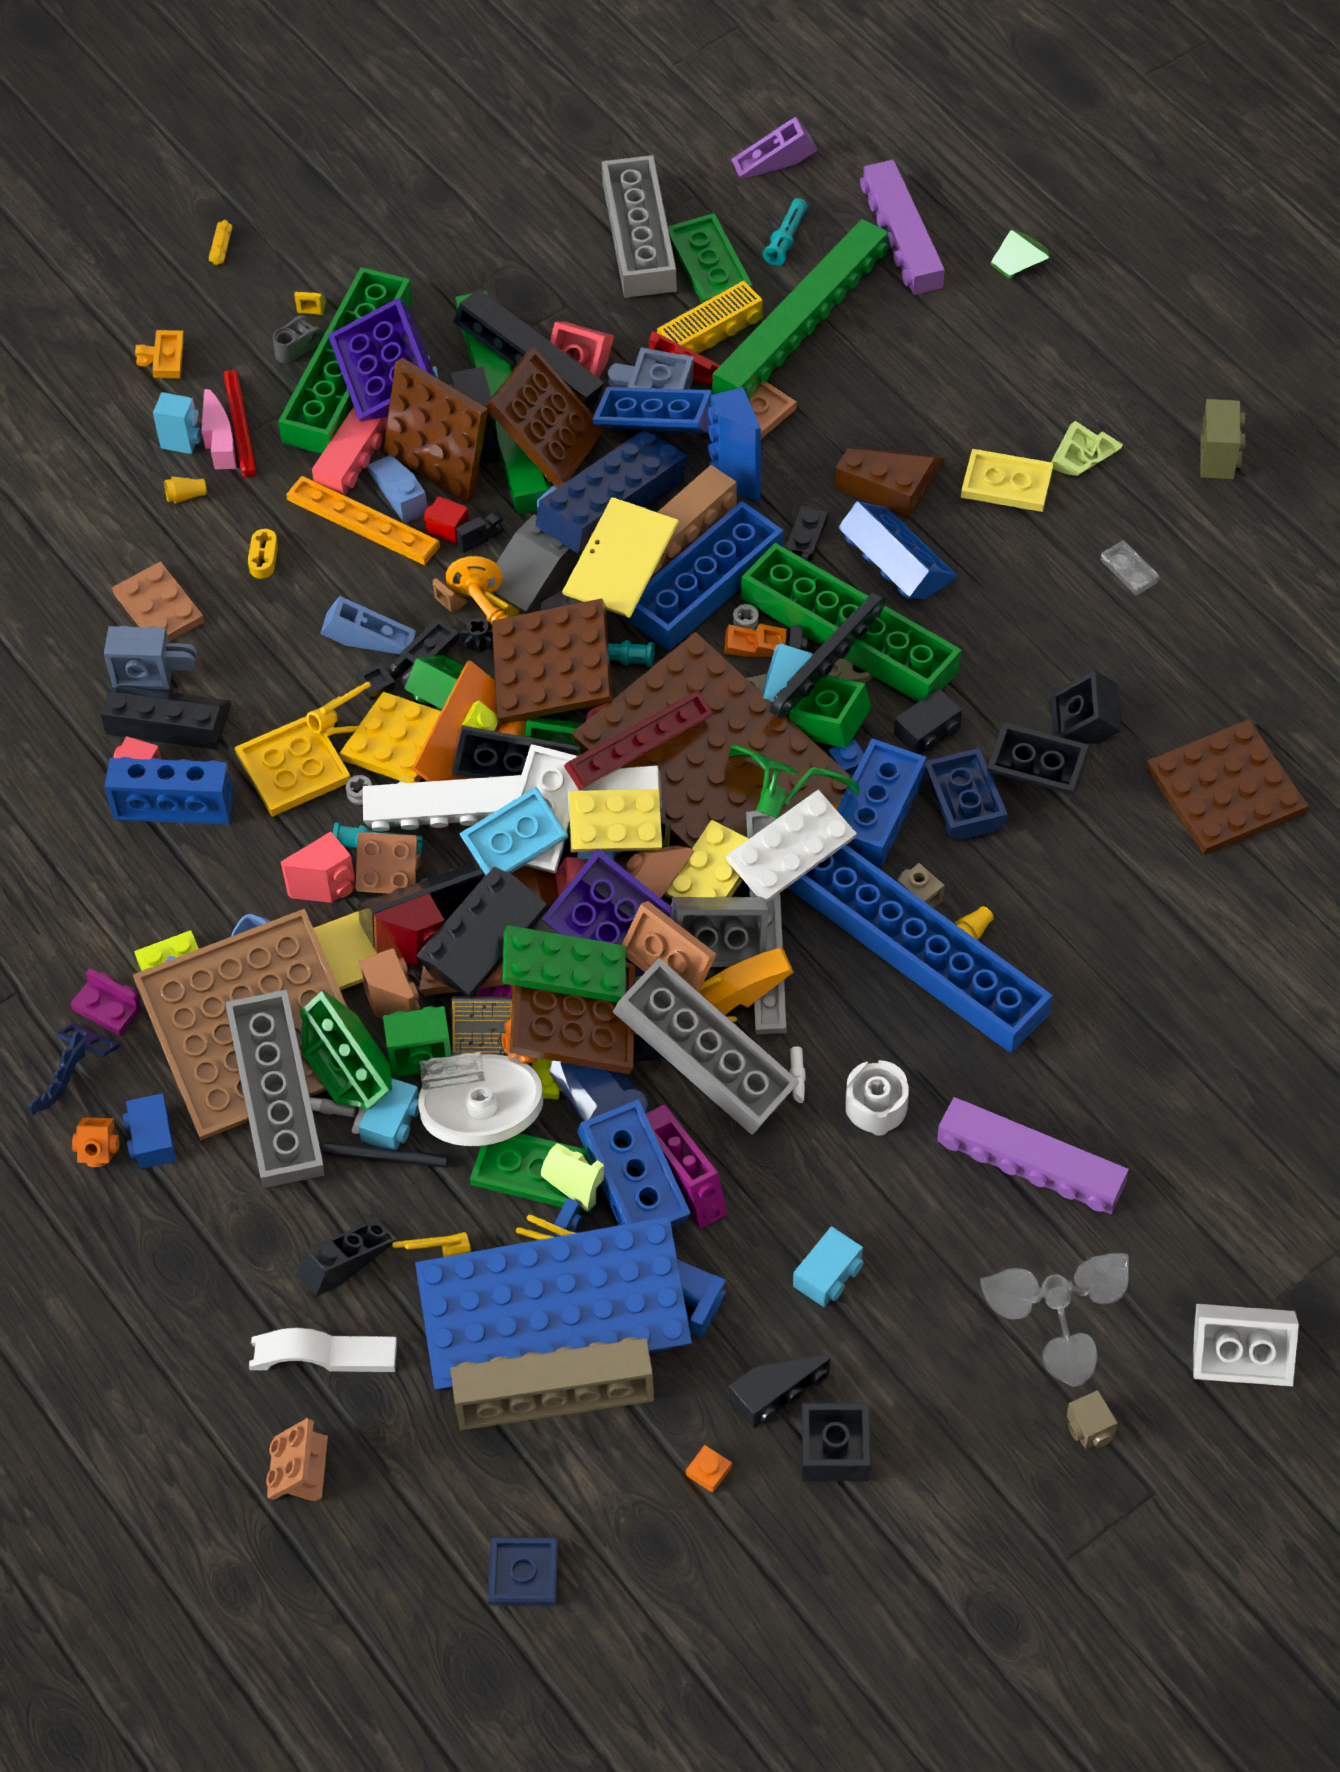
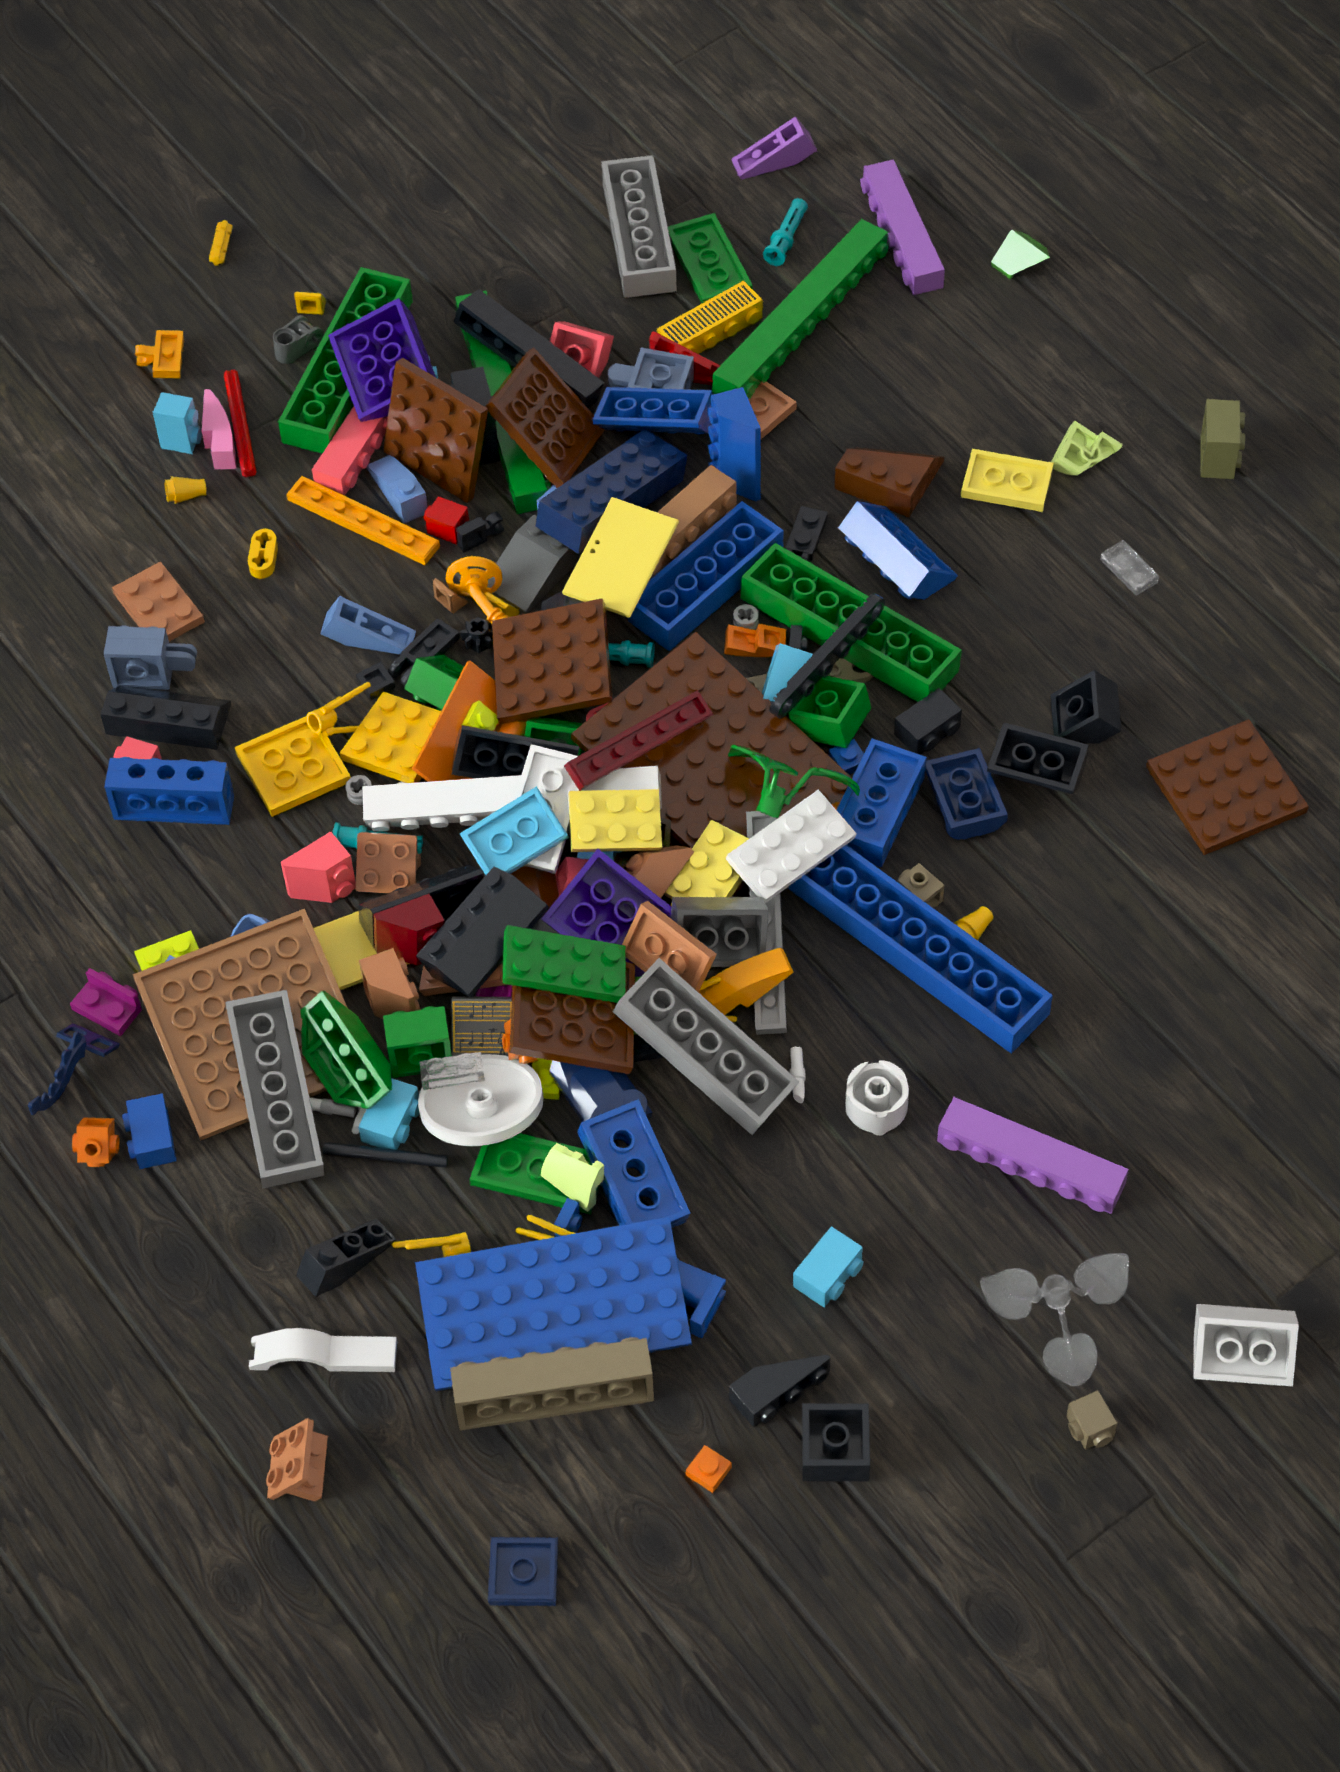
magenta slope [646,1104,727,1229] -> none

